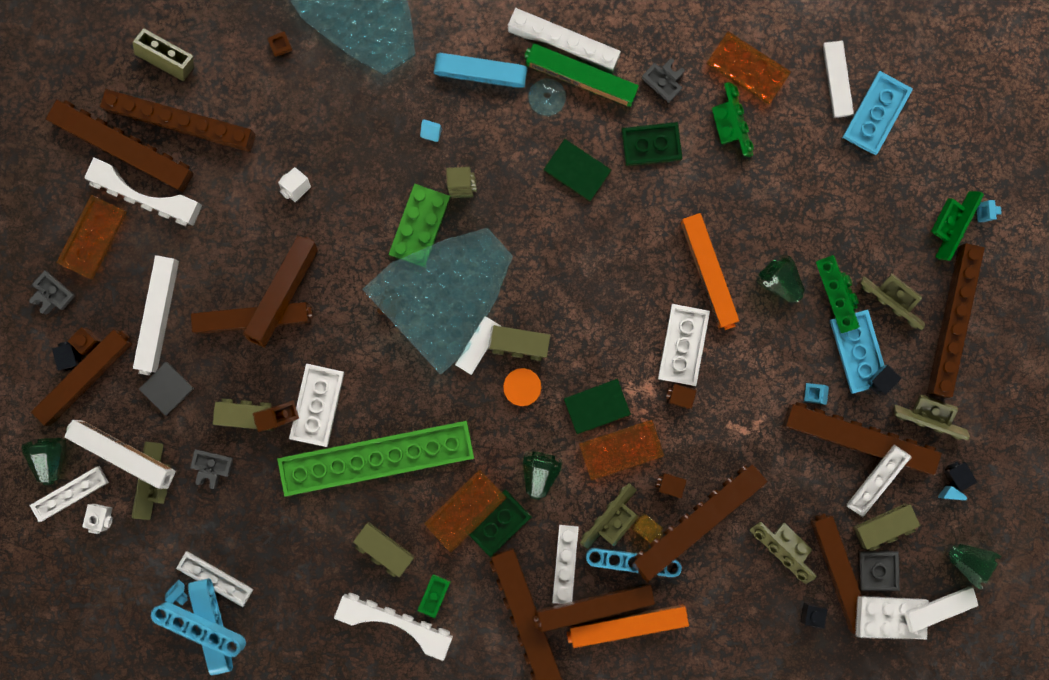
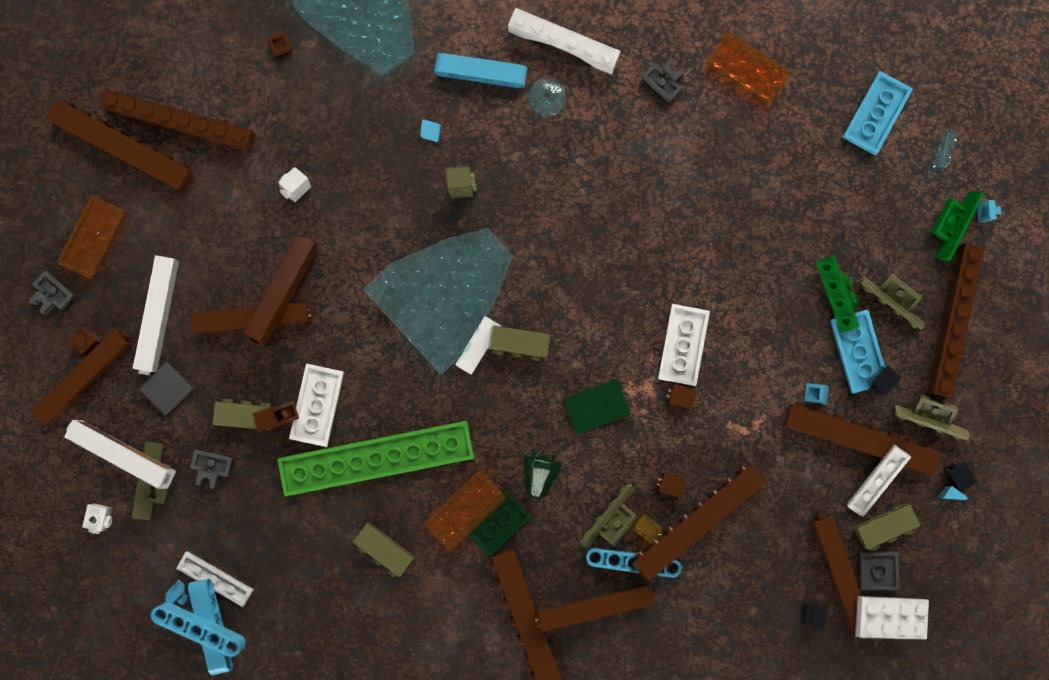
clear green cone [21,438,67,485] -> none
white plate [30,466,109,522] -> none
black brick [52,341,81,372] -> none
white arch [84,157,202,227] -> none
olive brick [133,28,194,81] -> none
white arch [334,593,453,661] -> none
bright green plate [389,184,450,268] -> none
green plate [417,574,451,618] -> none
orange tile [503,368,541,406] -> none
green brick [524,43,639,107] -> none
dark green tile [543,139,612,202] -> none
white plate [552,525,579,604] -> none
orange brick [567,604,689,648] -> none
clear orange plate [579,420,664,480] -> none
dark green tile [621,122,682,166] -> none
orange brick [681,213,739,330] -> none
green bracket [712,82,754,157] -> none
olive bracket [750,522,817,584] -> none
clear green cone [756,254,805,303] -> none
white tile [823,41,854,118] -> none
white tile [904,586,978,632] -> none
clear green cone [948,543,1001,590] -> none
none -> clear light blue plate [933,129,957,171]

